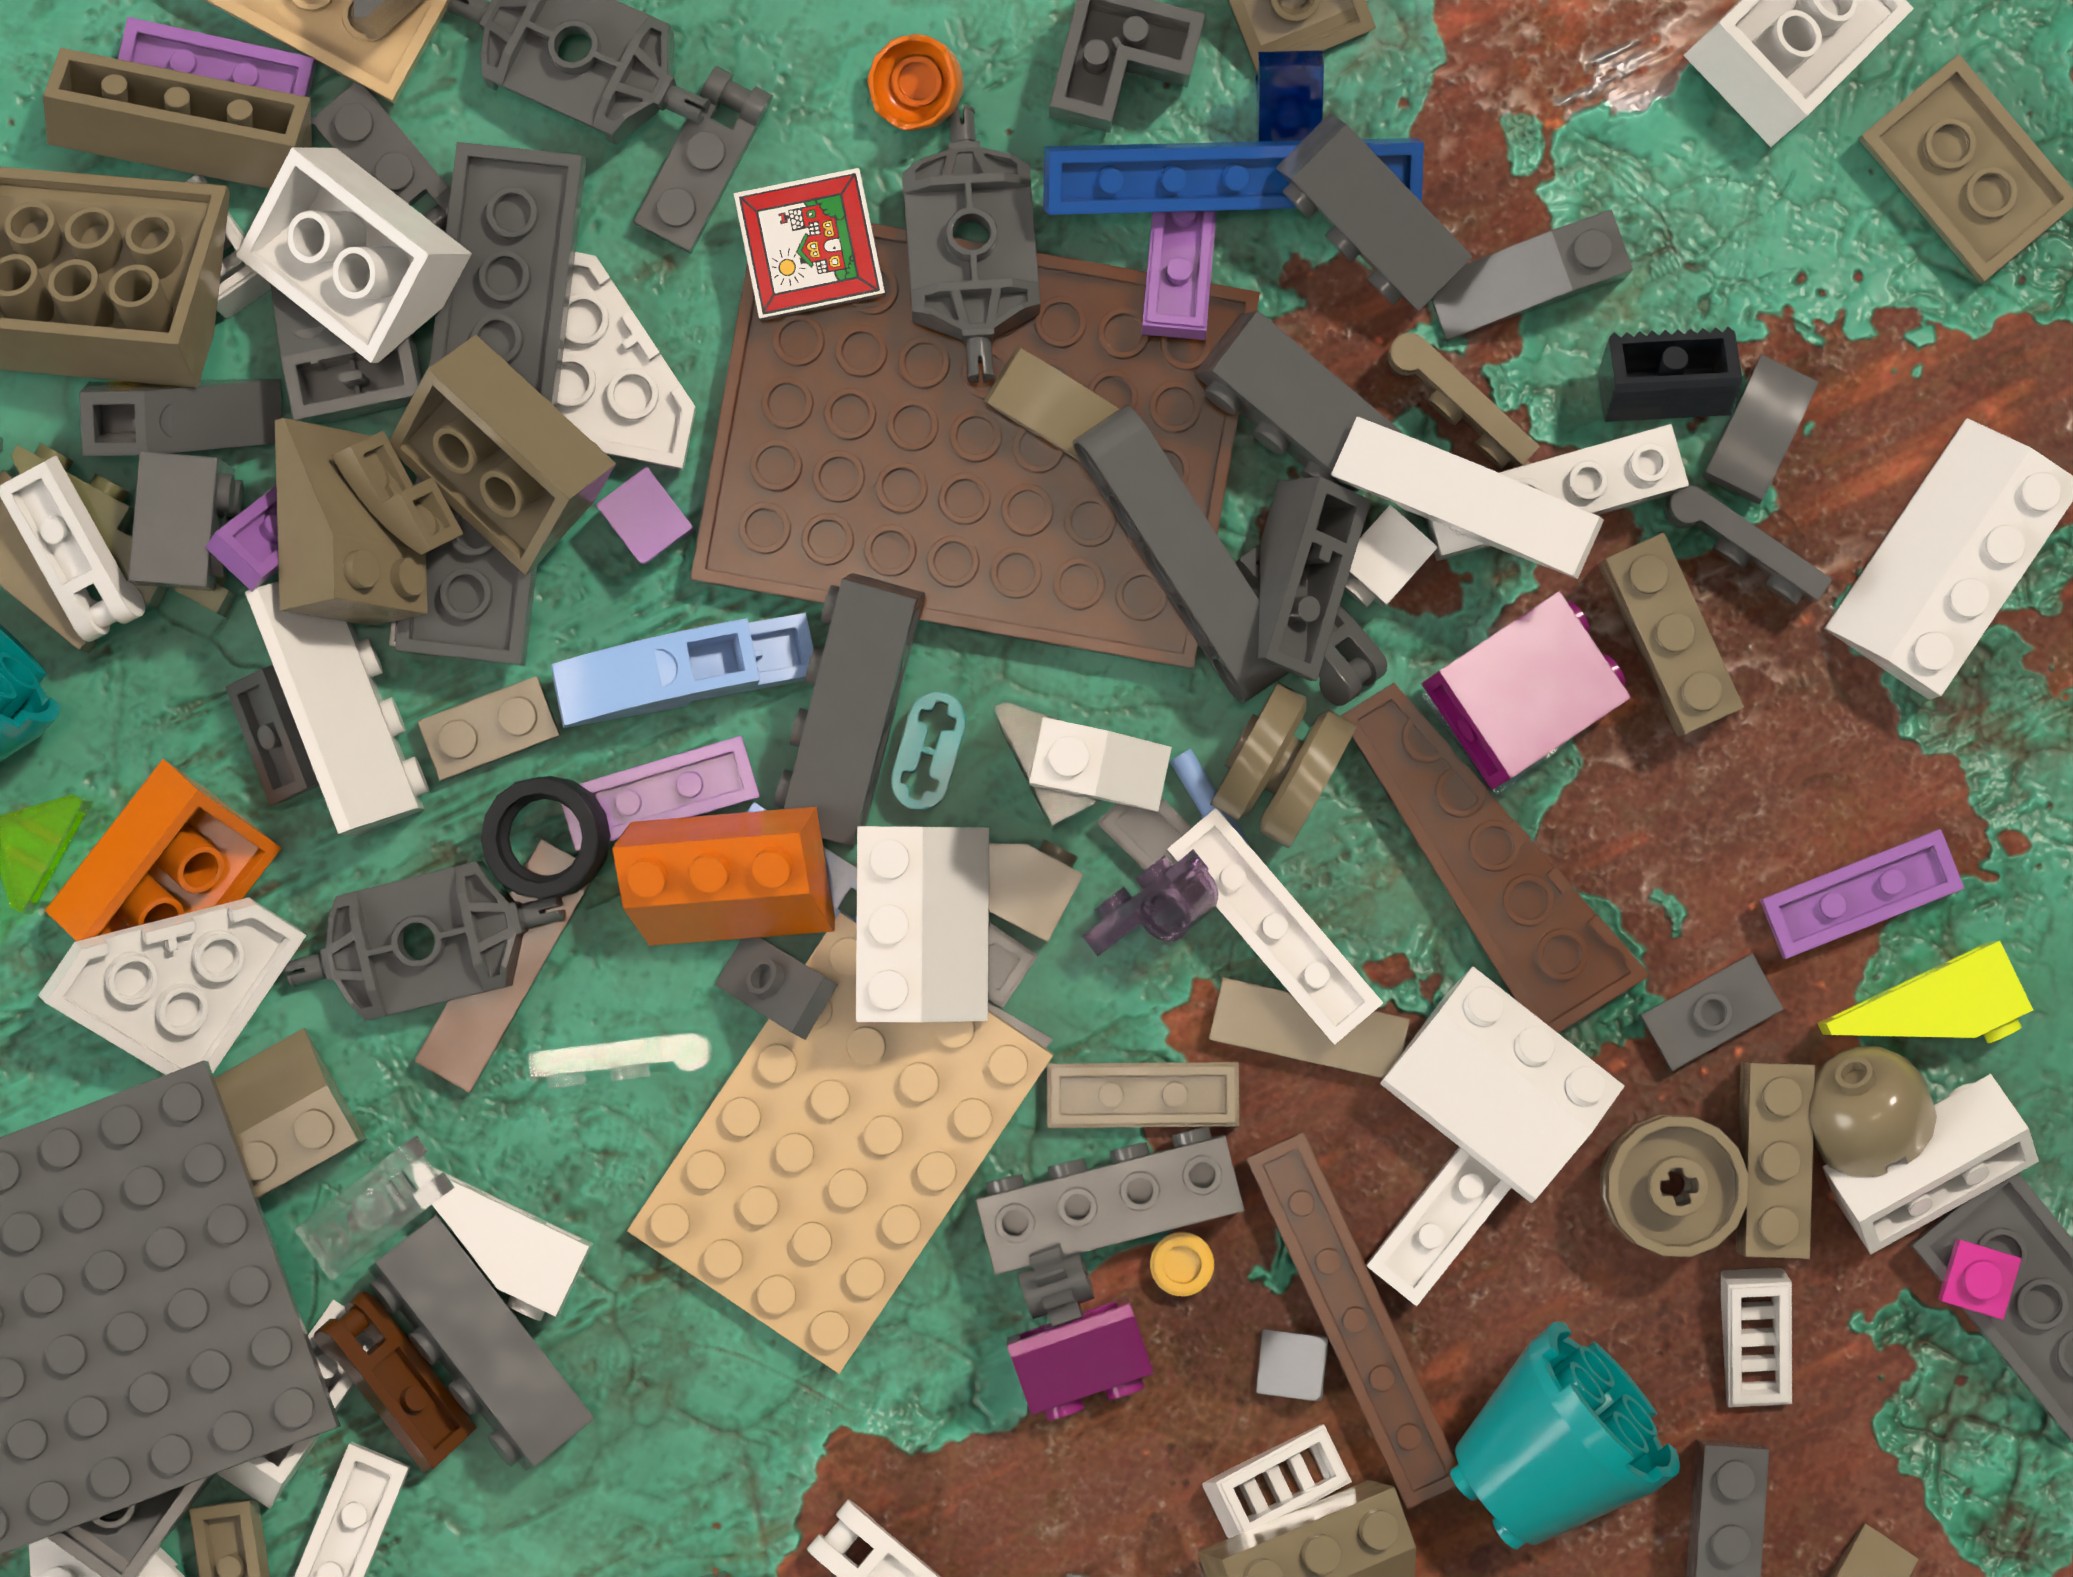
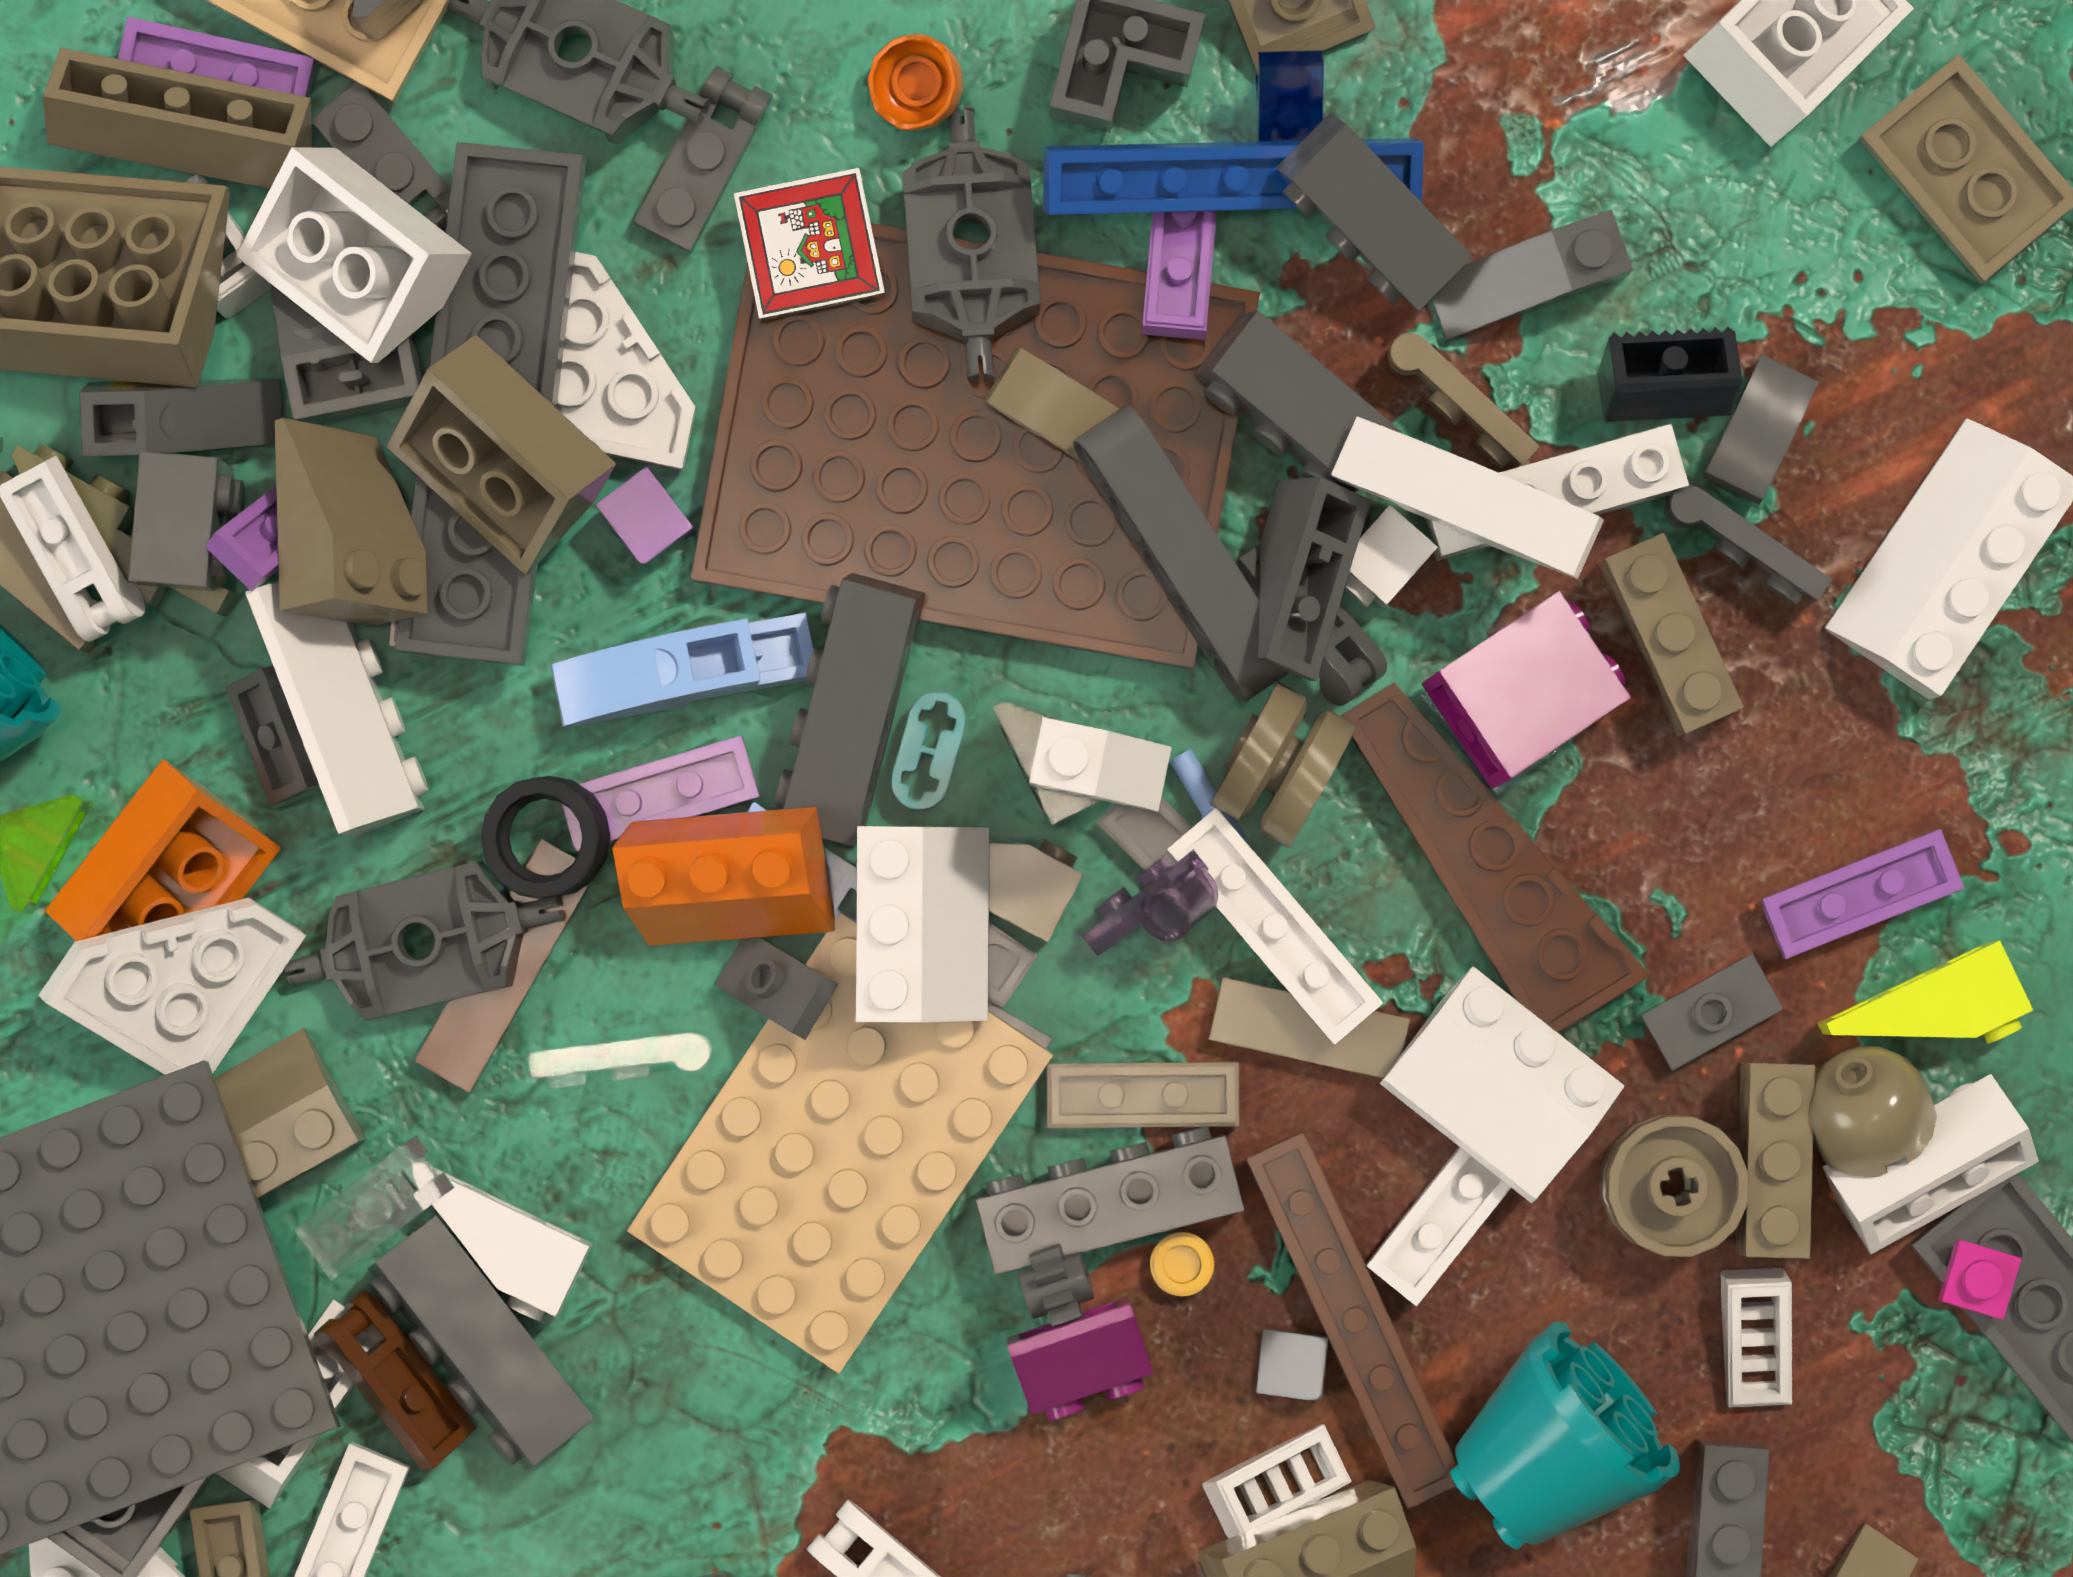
dark tan slope [332,430,463,555] -> none
plate [417,676,561,781] -> none

